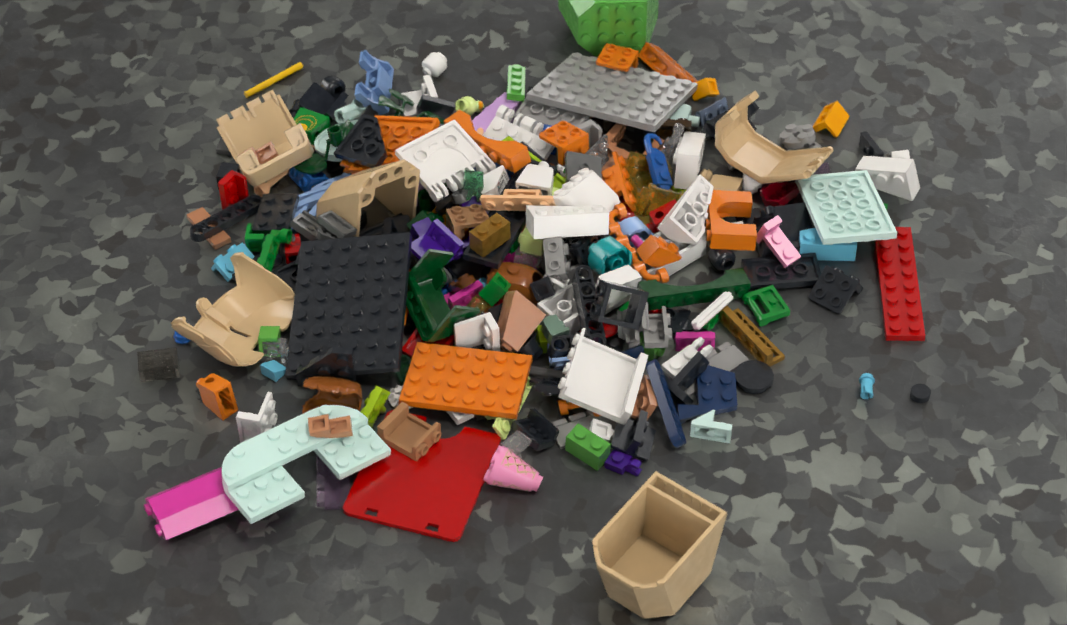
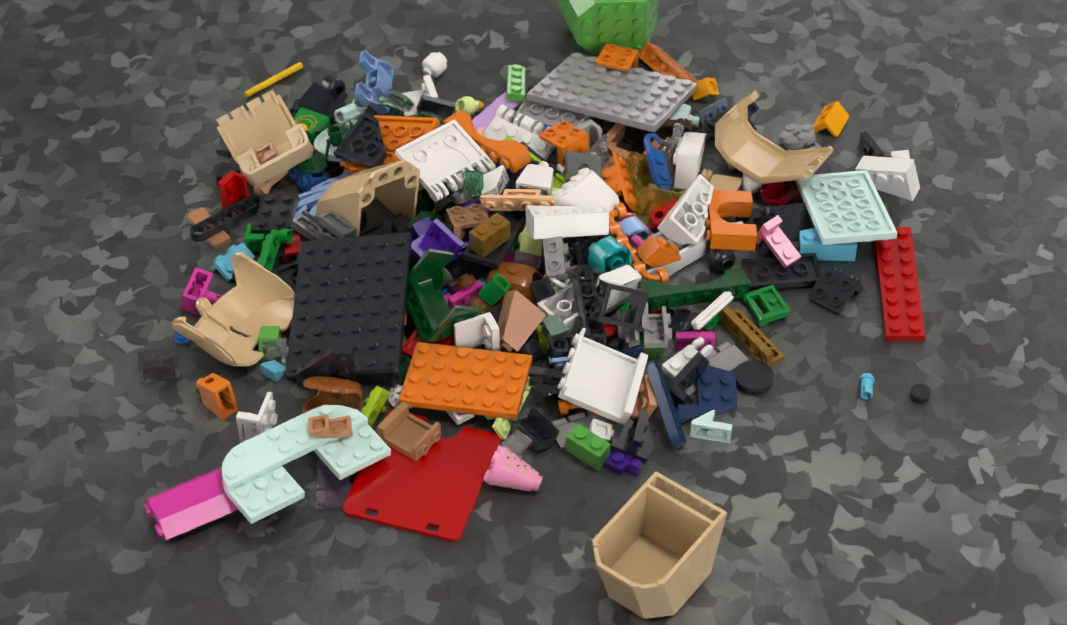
none -> dark pink brick [180,267,222,315]

